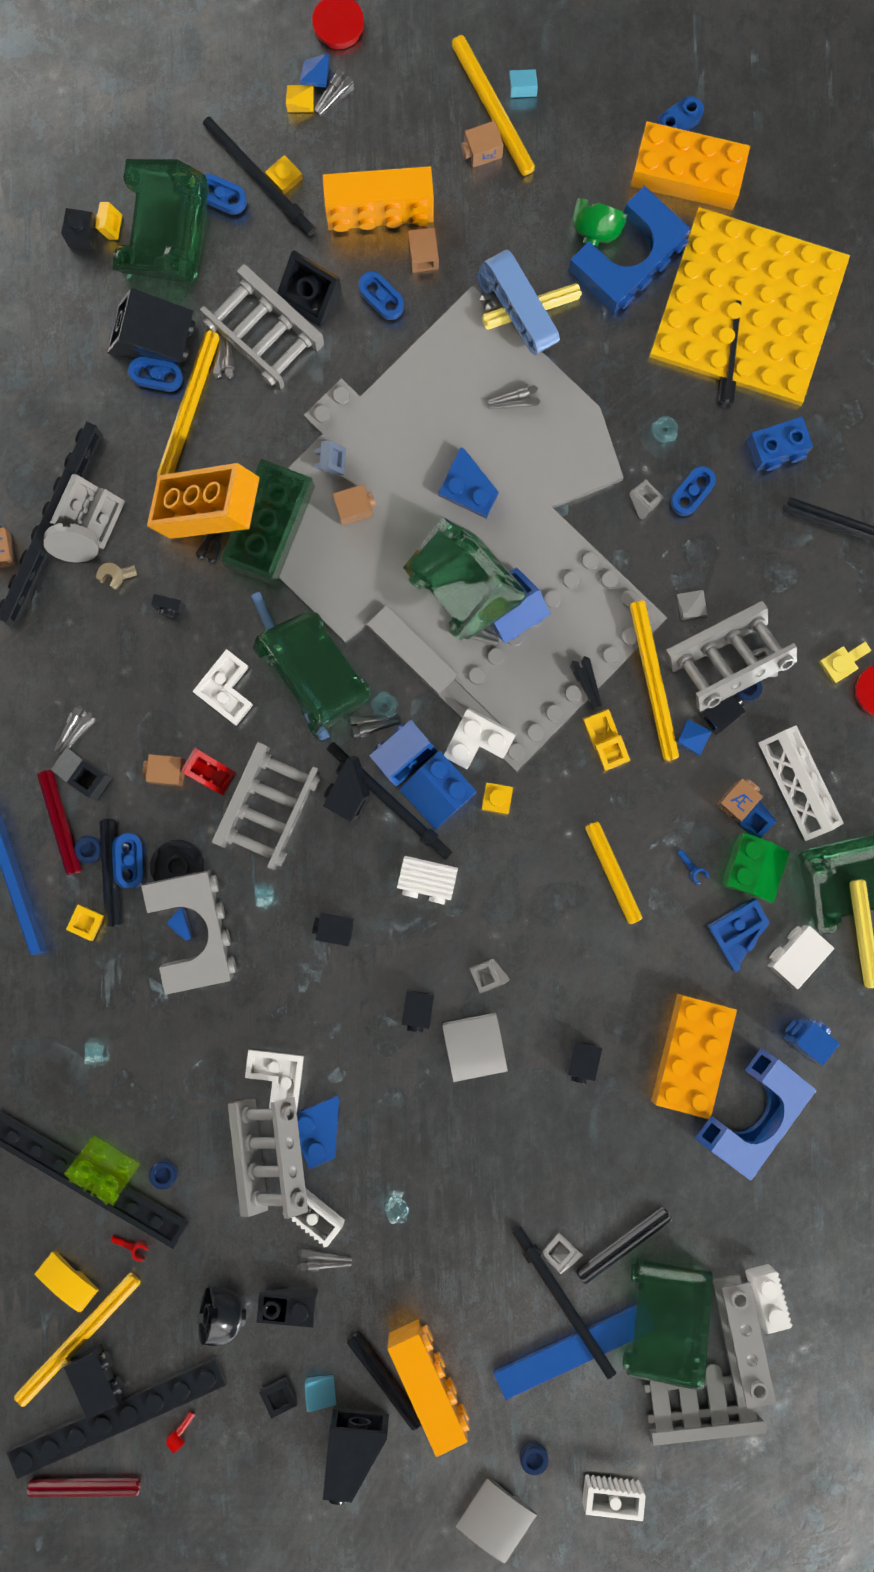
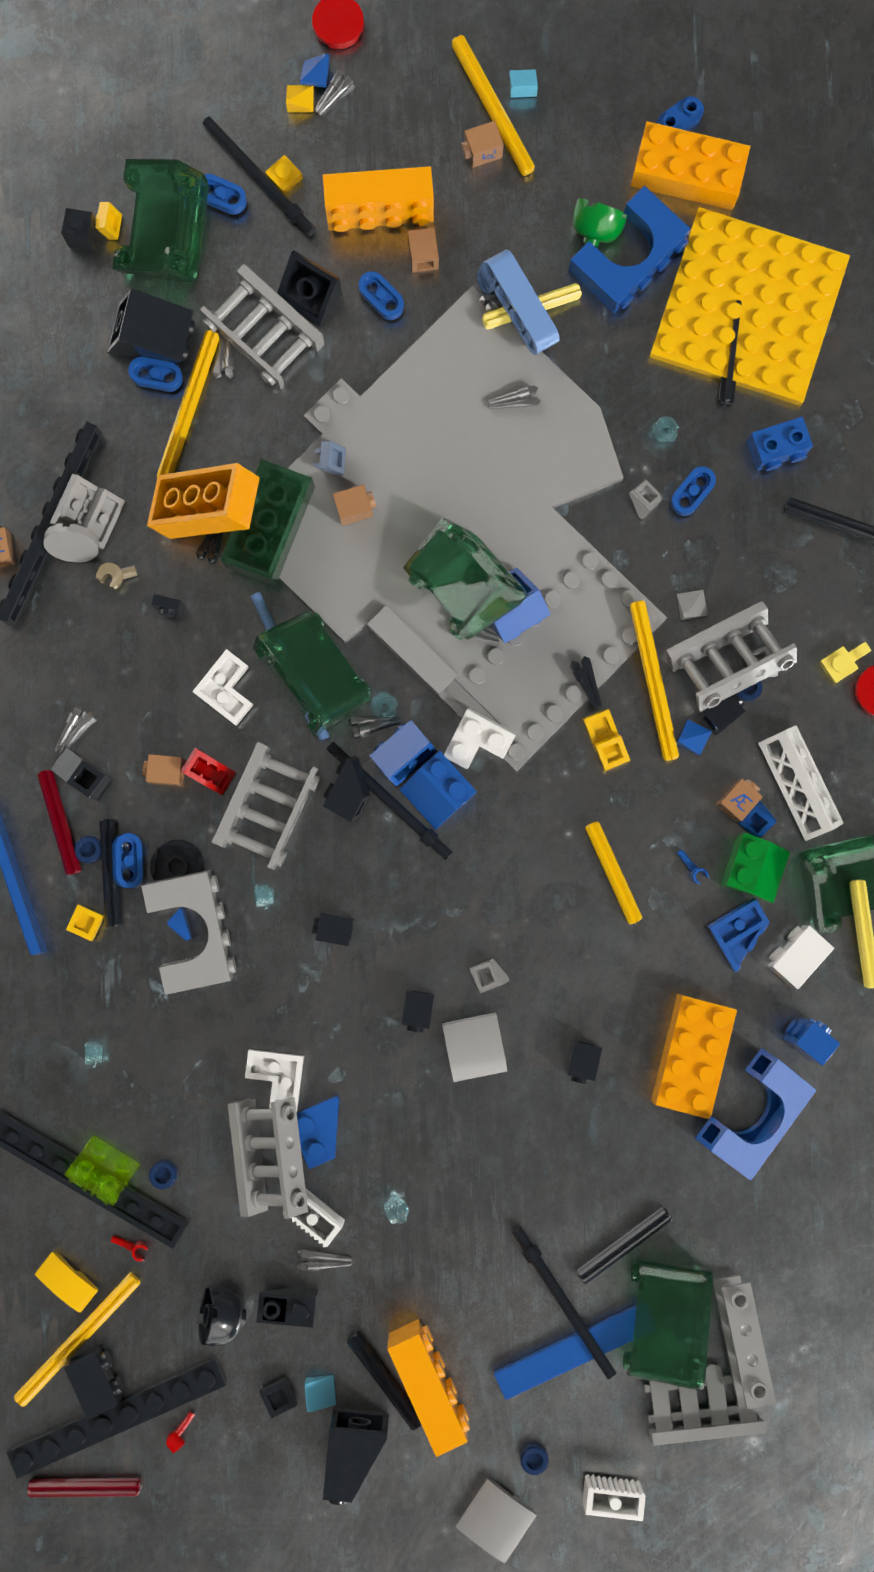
white brick [397,856,458,904] -> none
blue wing [438,447,499,519] -> none
yellow plate [481,782,513,815] -> none
light grey slope [542,1233,584,1274] -> none
white brick [745,1264,793,1334] -> none

